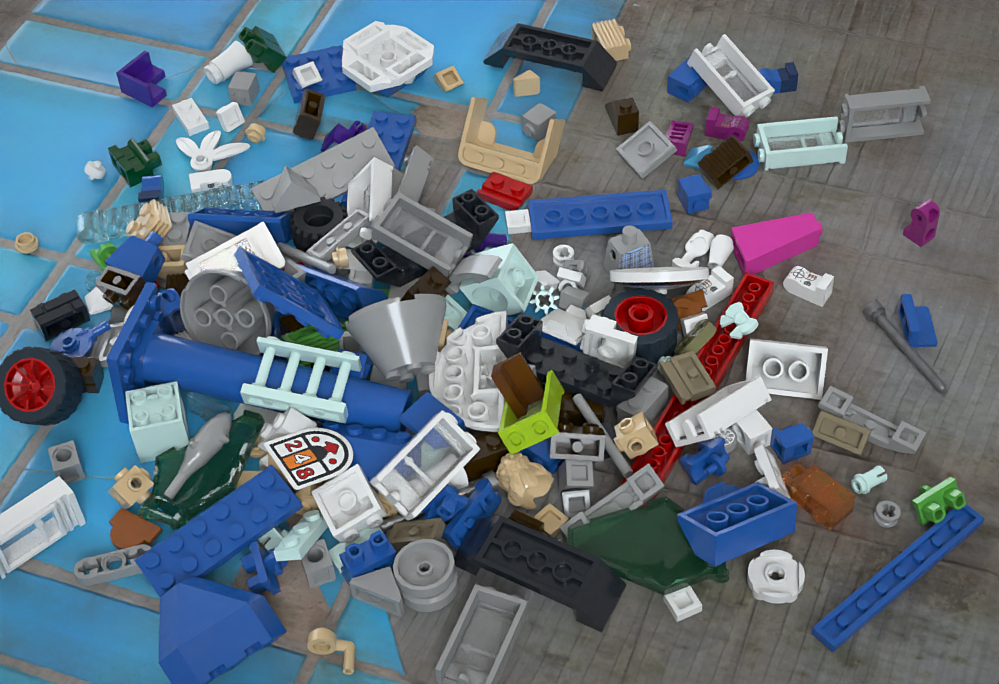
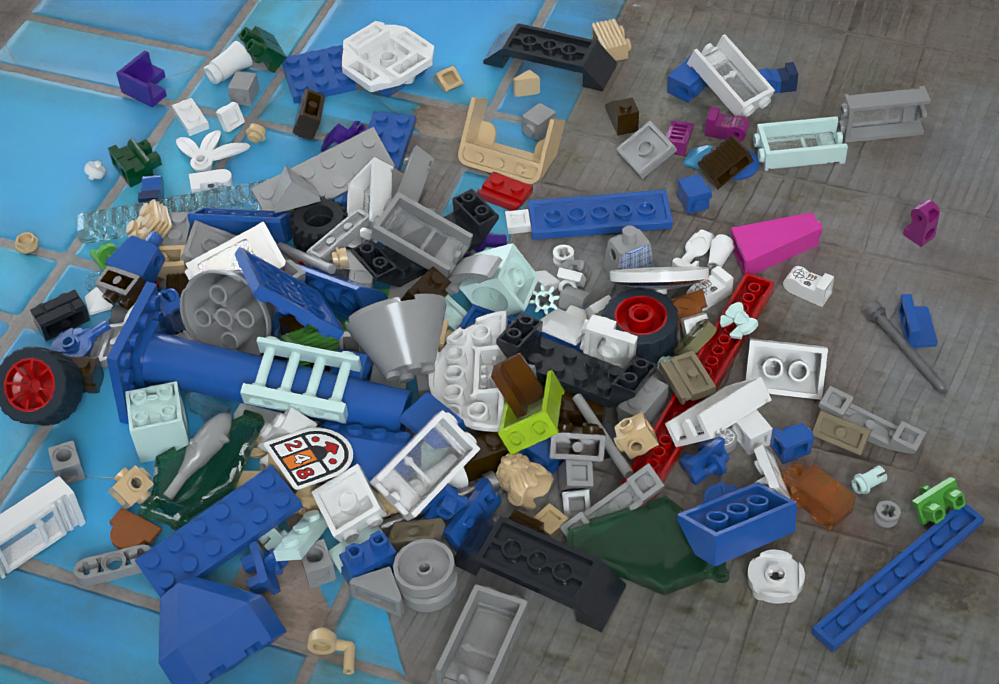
white slope [292,61,322,88] -> none
white tile [663,584,702,622] -> none

